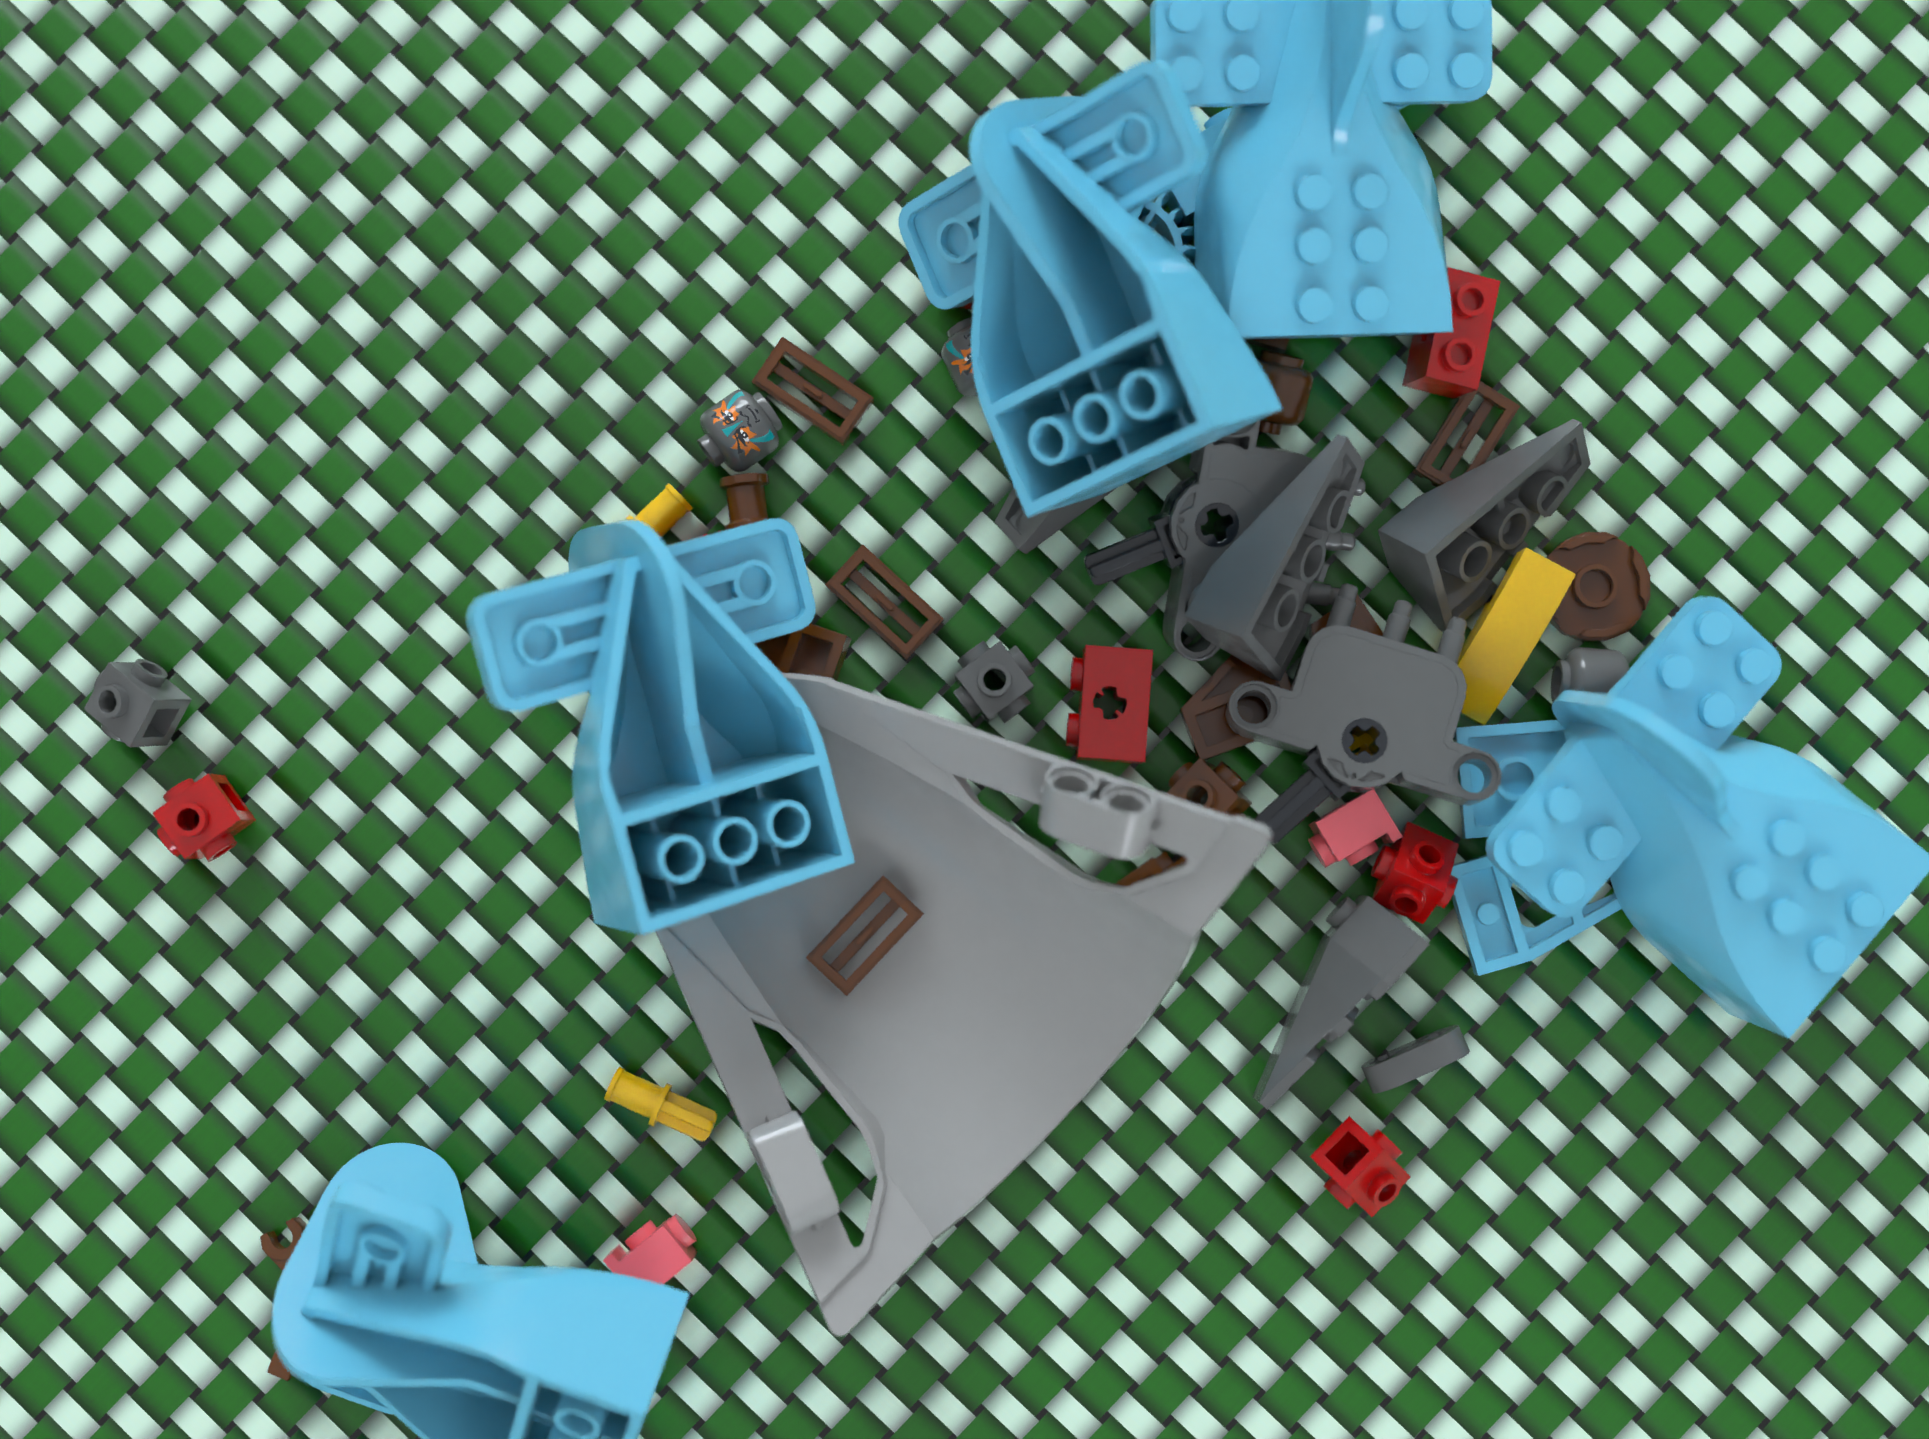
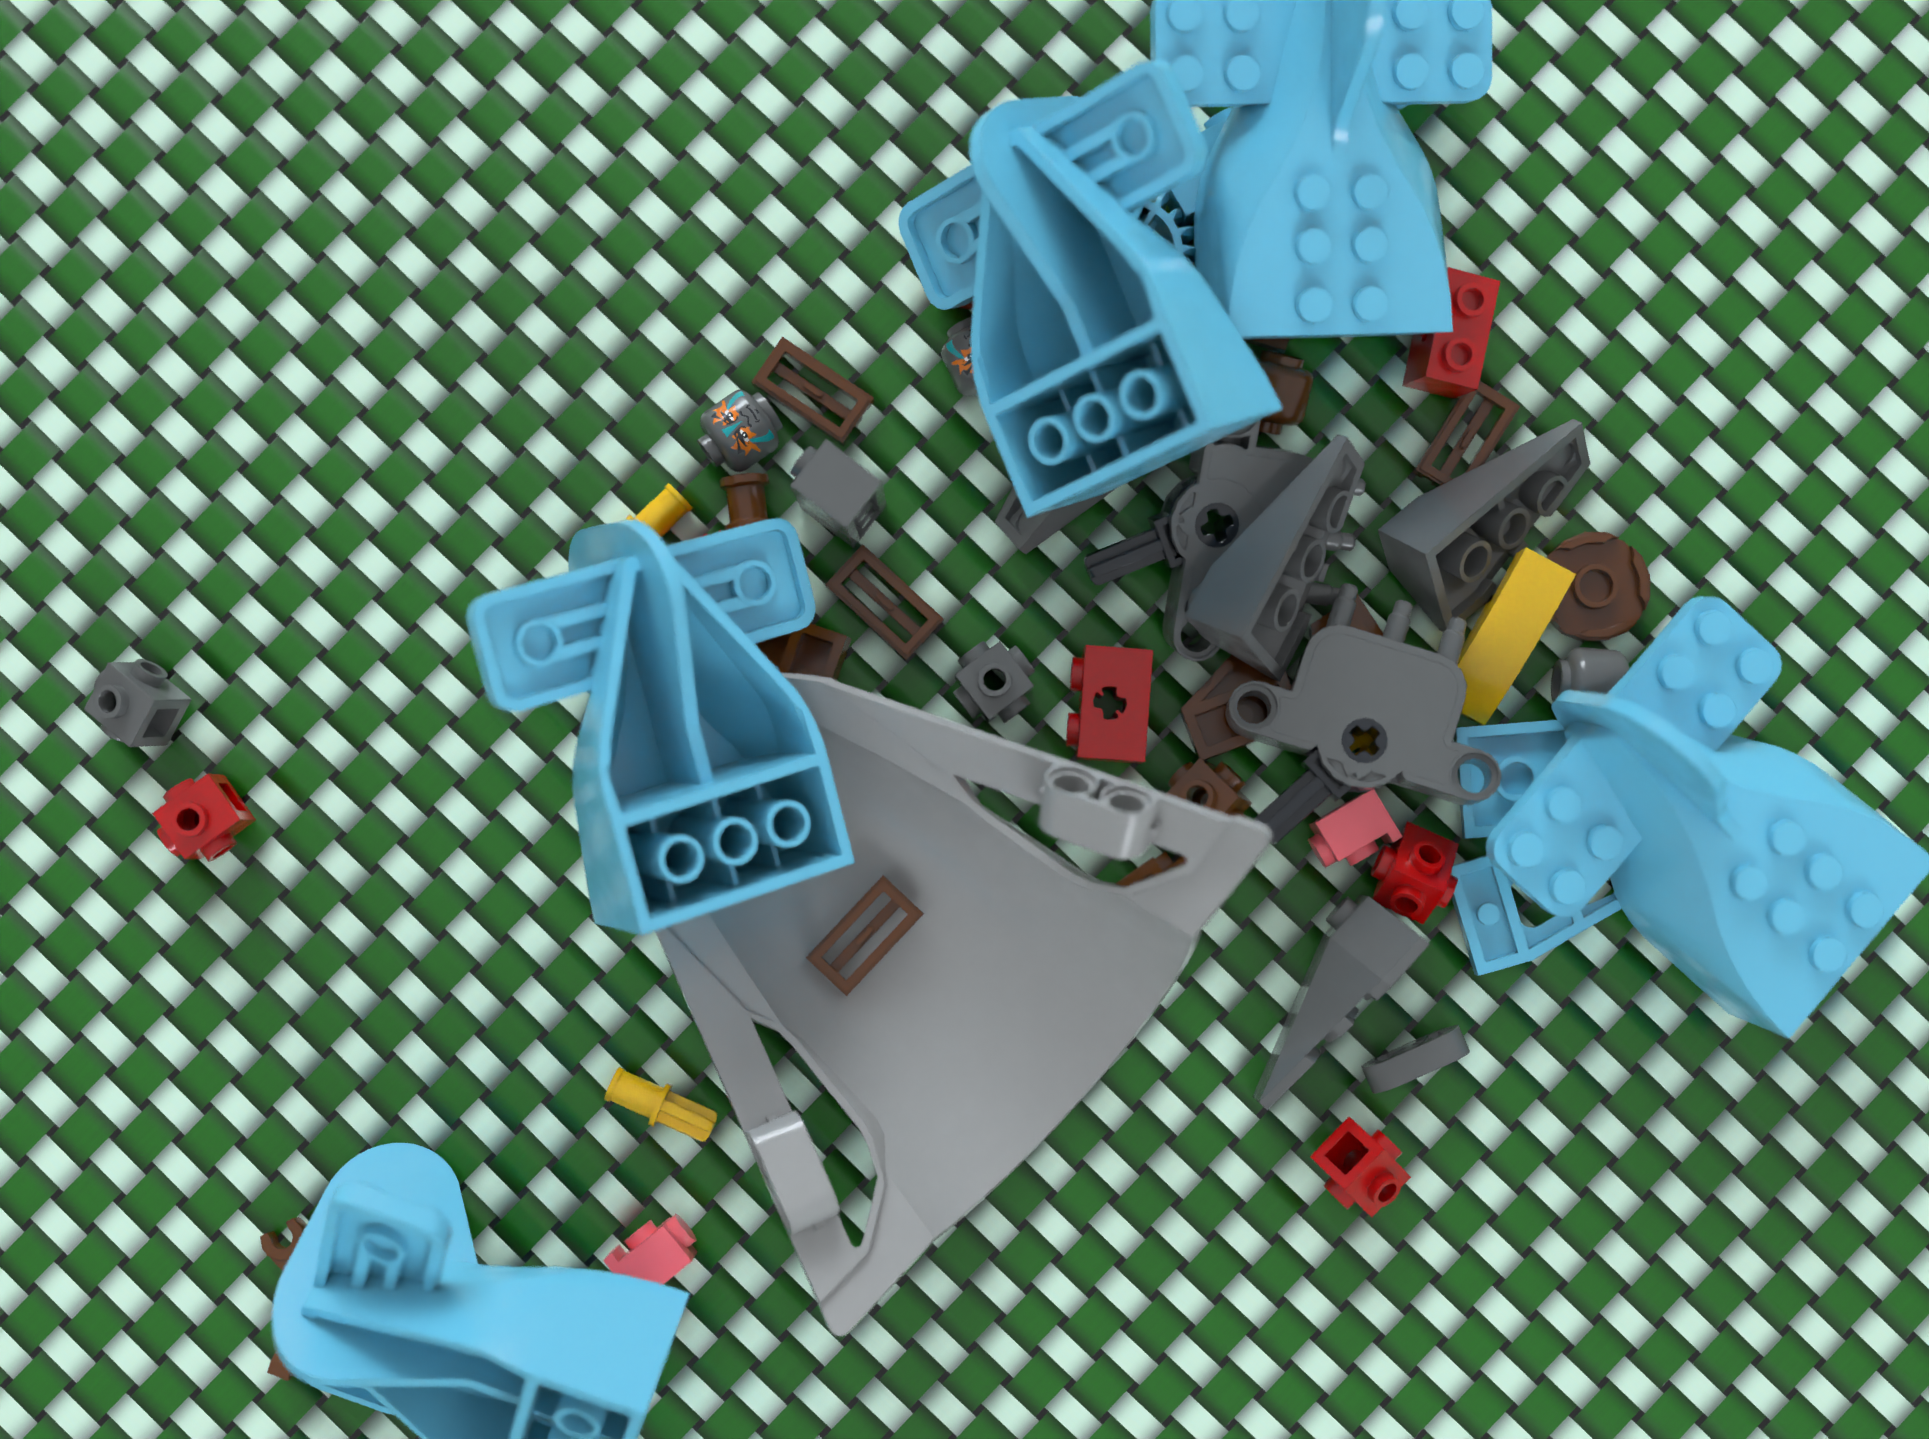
none -> dark grey brick [790,439,887,549]

